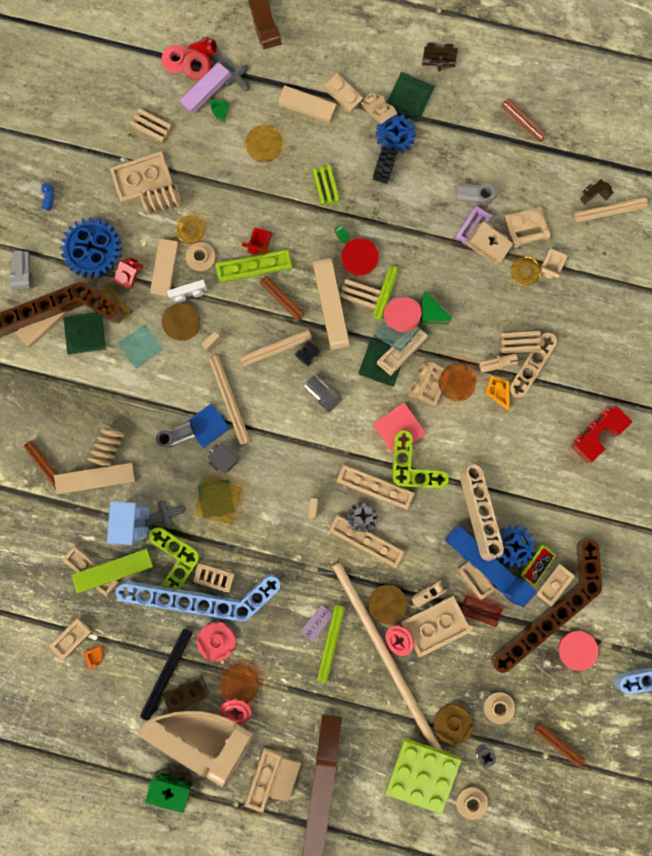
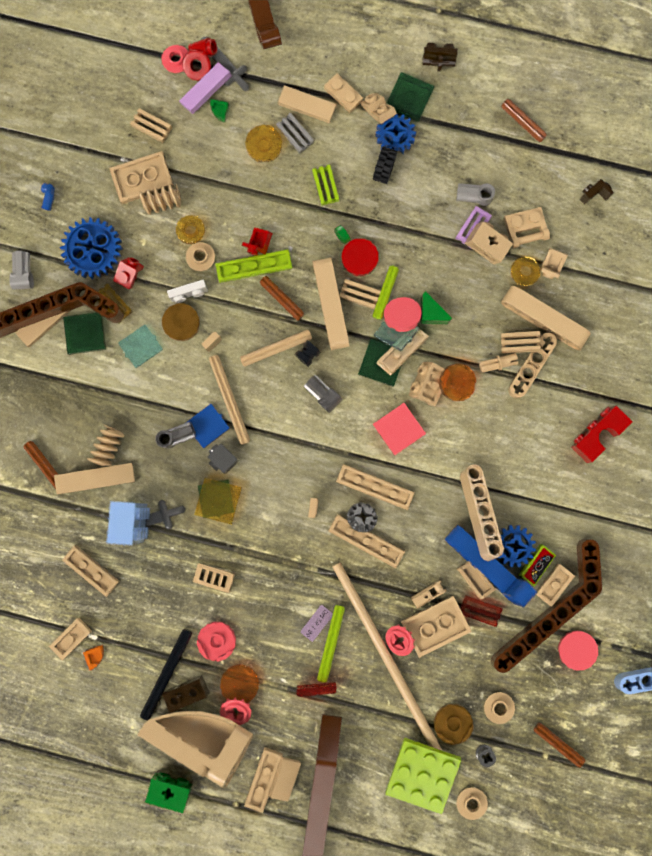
lime tile [71,549,153,594] -> none
light blue beam [116,574,280,621] -> none
lime beam [149,527,200,599] -> none
tan tile [150,239,179,297] -> none
pearl gold tile [368,584,407,624] -> none
lime beam [392,430,449,488] -> none
light orange piece [485,375,510,410] -> none
tan axle [574,197,648,223] -> none
none -> light grey tile [276,113,314,154]
none -> clear red tile [296,682,337,697]
none -> tan beam [501,286,591,351]

